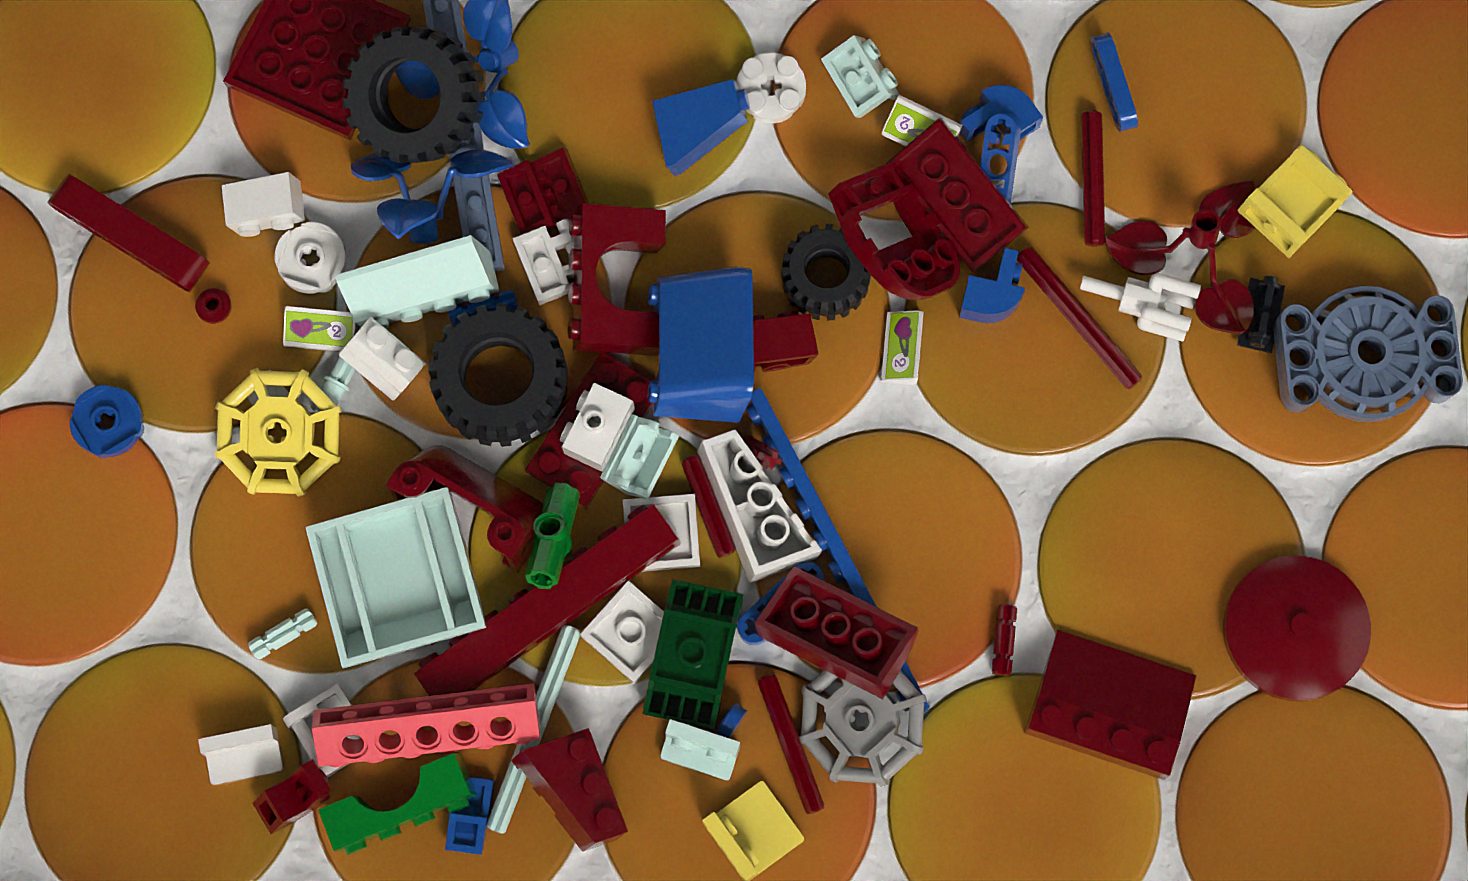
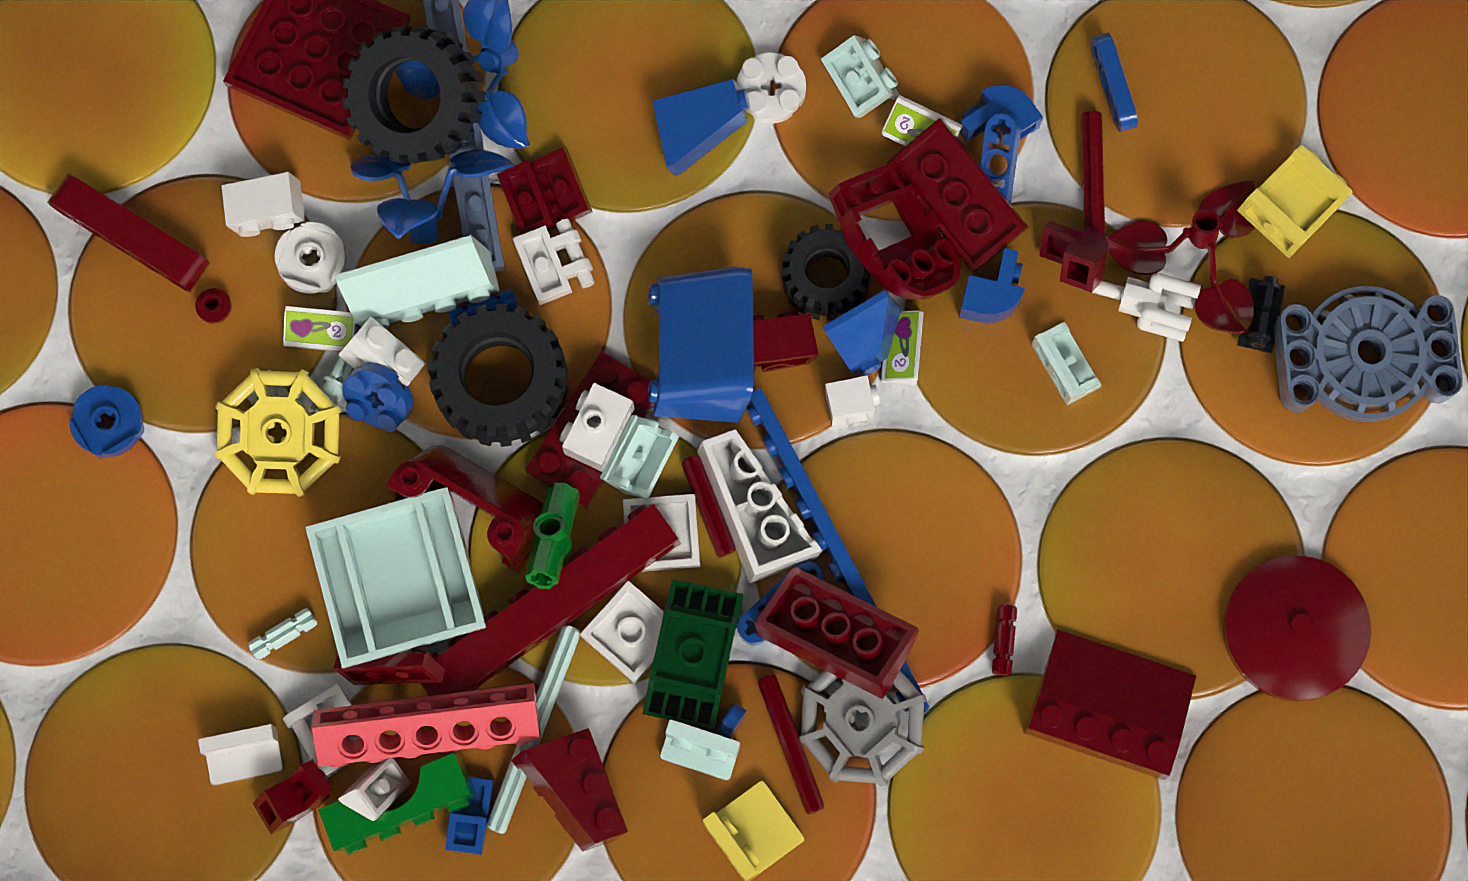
dark red arch [568,203,666,356] -> none
dark red axle [743,434,782,470] -> none
dark red axle [1017,246,1142,389] -> none
none -> dark red plate [333,650,445,685]
none -> white slope [338,758,411,821]
none -> blue plate [343,362,413,432]
none -> blue slope [823,290,901,376]
none -> white brick [824,375,880,427]
none -> light aqua hinge [1032,322,1102,405]
none -> dark red brick [1039,220,1109,293]

